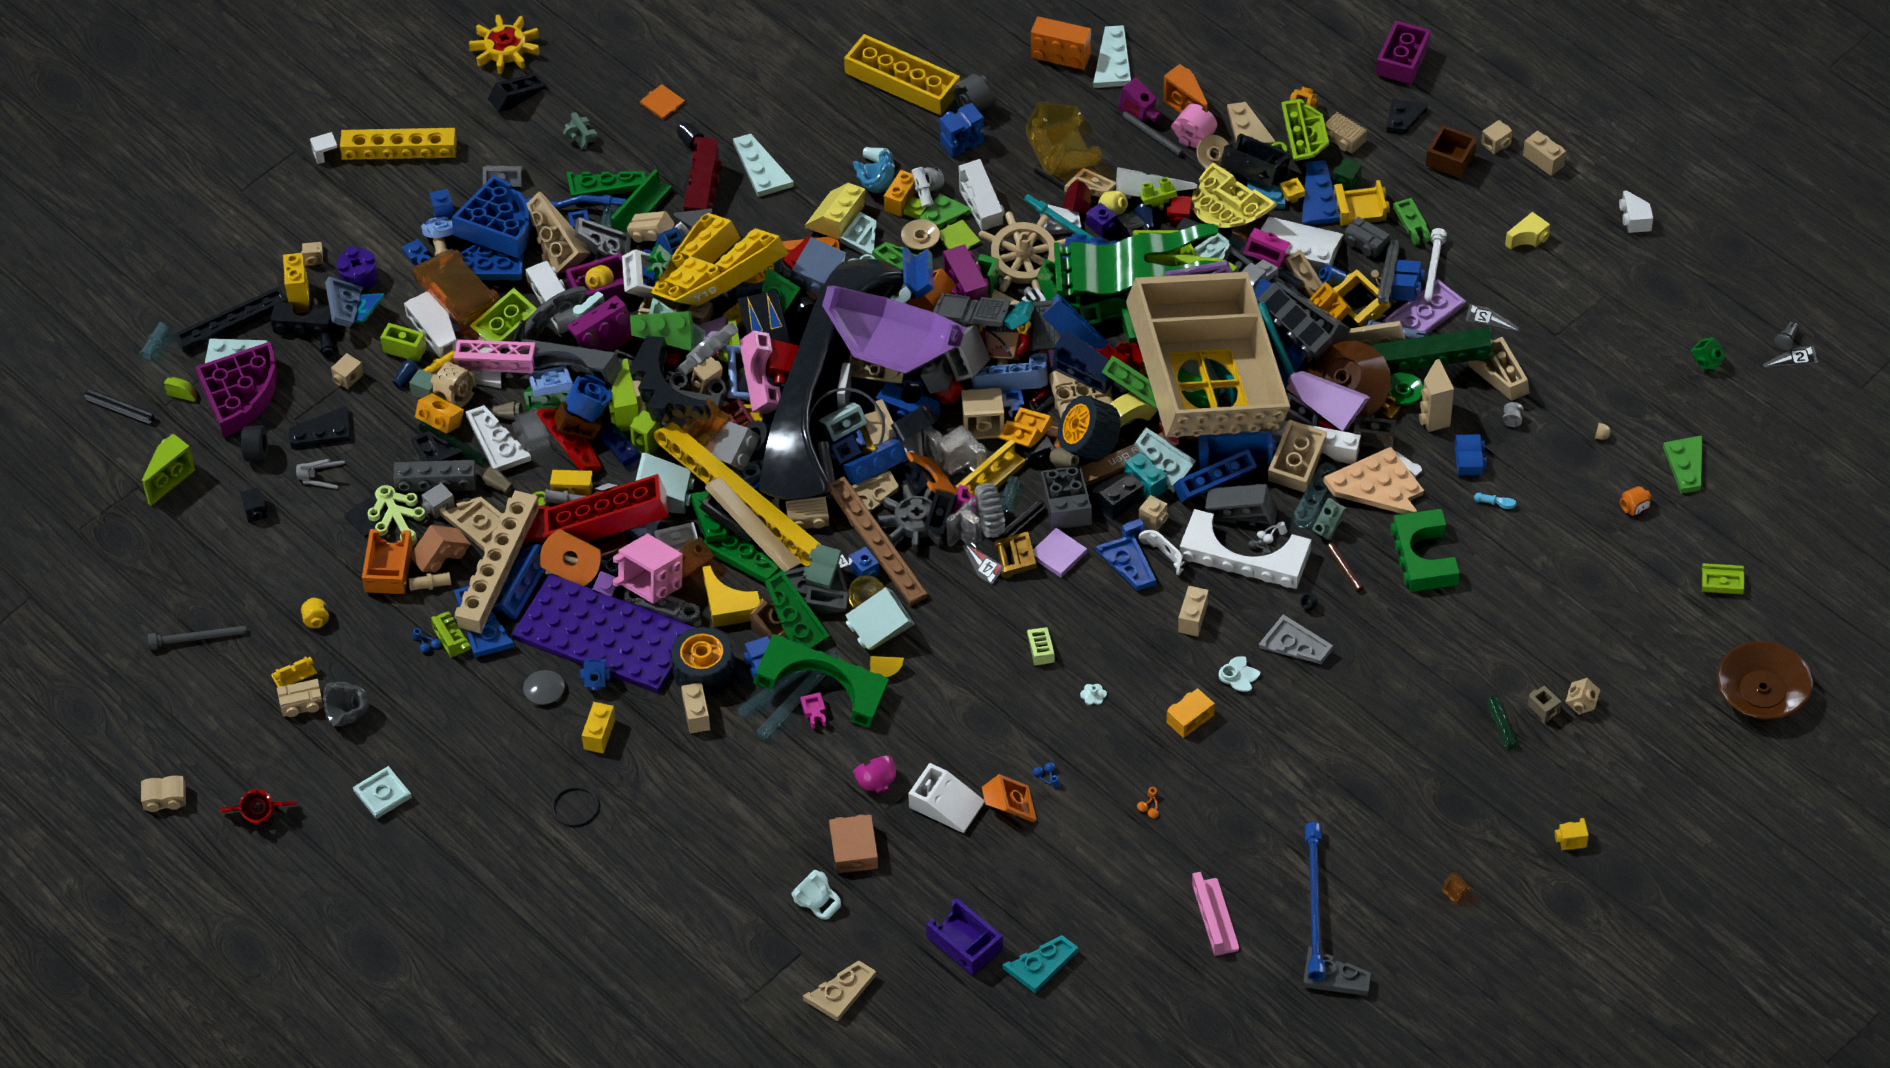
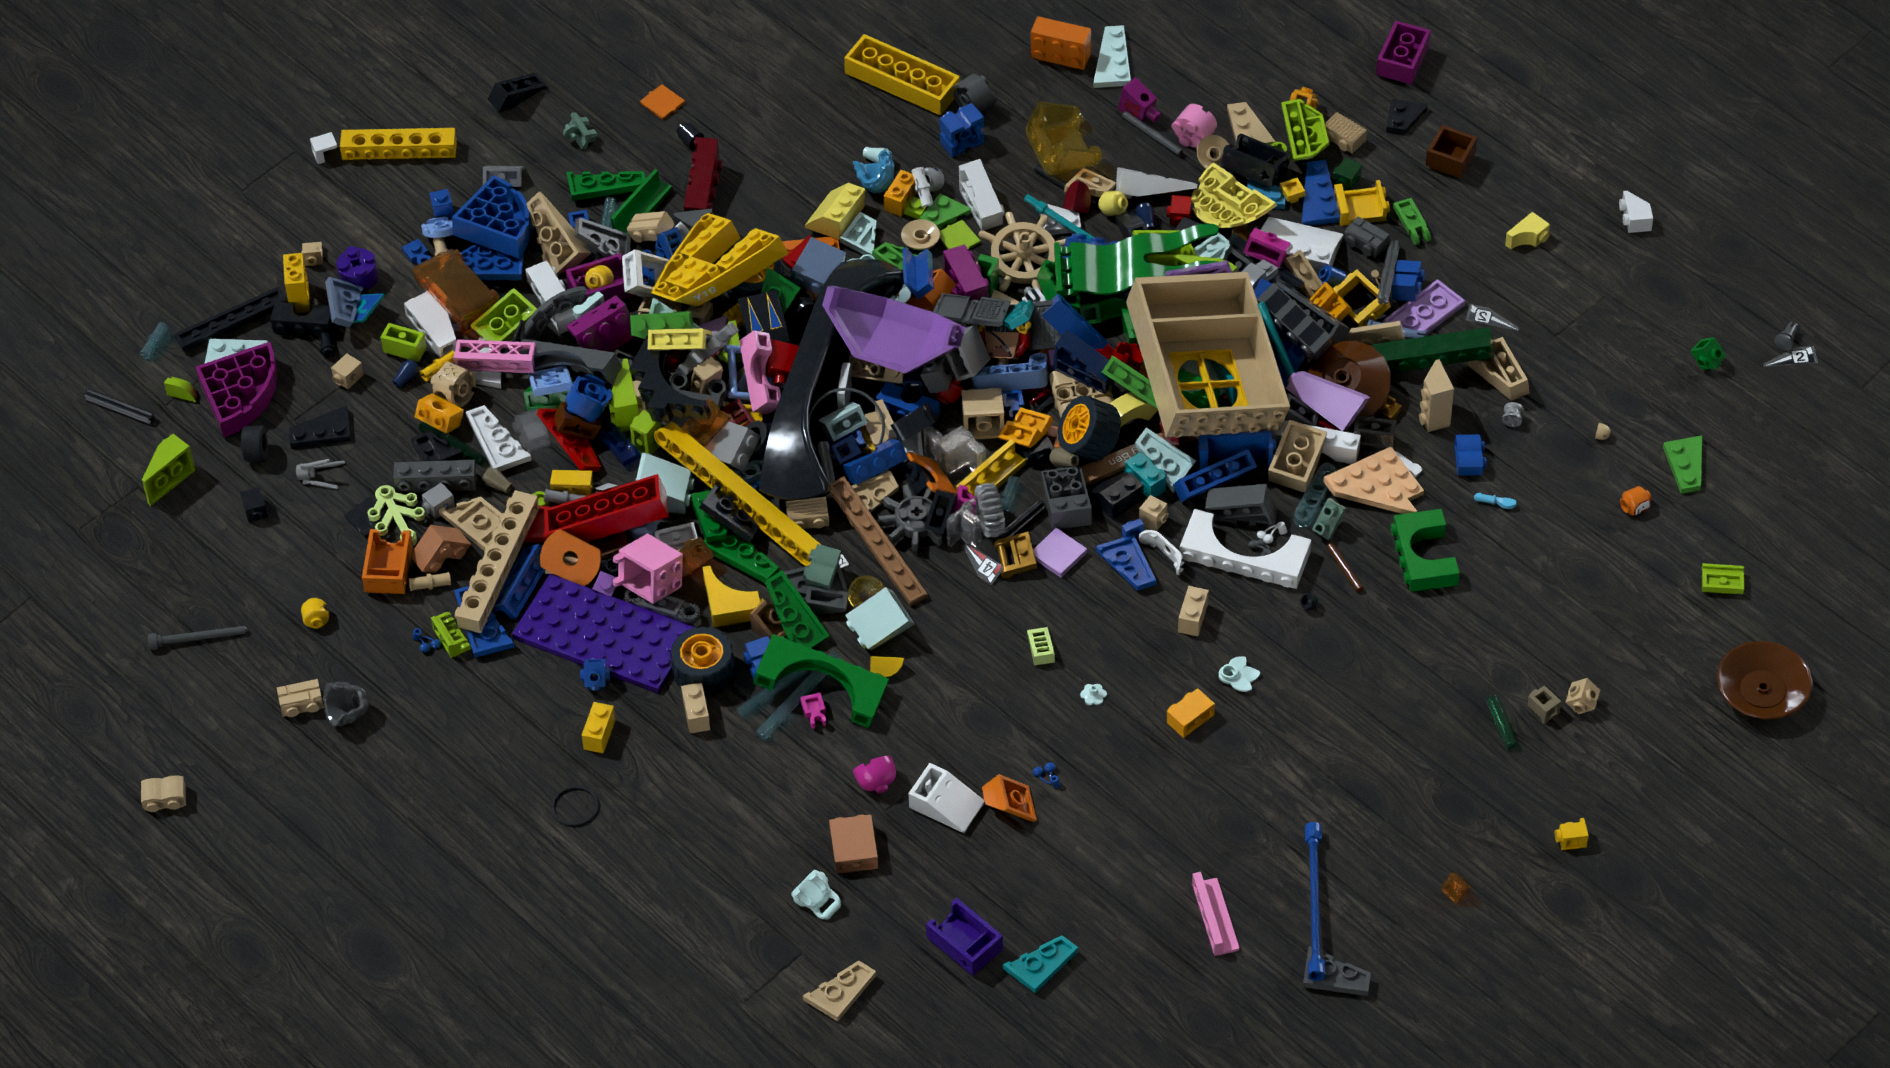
red helmet [220,789,297,824] -> none
yellow hinge [271,656,317,687] -> none
light aqua plate [353,766,412,819] -> none
sand green panel [409,369,434,398] -> none
yellow gear [469,14,540,74] -> none
dark tan cone [493,401,523,421] -> none
dark grey dish [523,670,565,706] -> none
blue bar [525,195,627,210] -> none
green plate [646,244,672,279] -> none
tan tile [705,477,801,572] -> none
light aqua wing [733,134,794,197] -> none
blue brick [849,546,880,584] -> none
dark purple brick [1086,202,1116,237] -> none
orange piece [1137,787,1159,819] -> none
lime hips [1139,177,1178,211] -> none
orange slope [1163,64,1207,114] -> none
light grey wing [1258,615,1333,664] -> none
green dish [1387,372,1423,405] -> none
white piece [1424,228,1447,301] -> none
tan brick [1481,120,1512,154] -> none
tan brick [1523,131,1566,176] -> none
none -> light yellow panel [648,328,712,351]

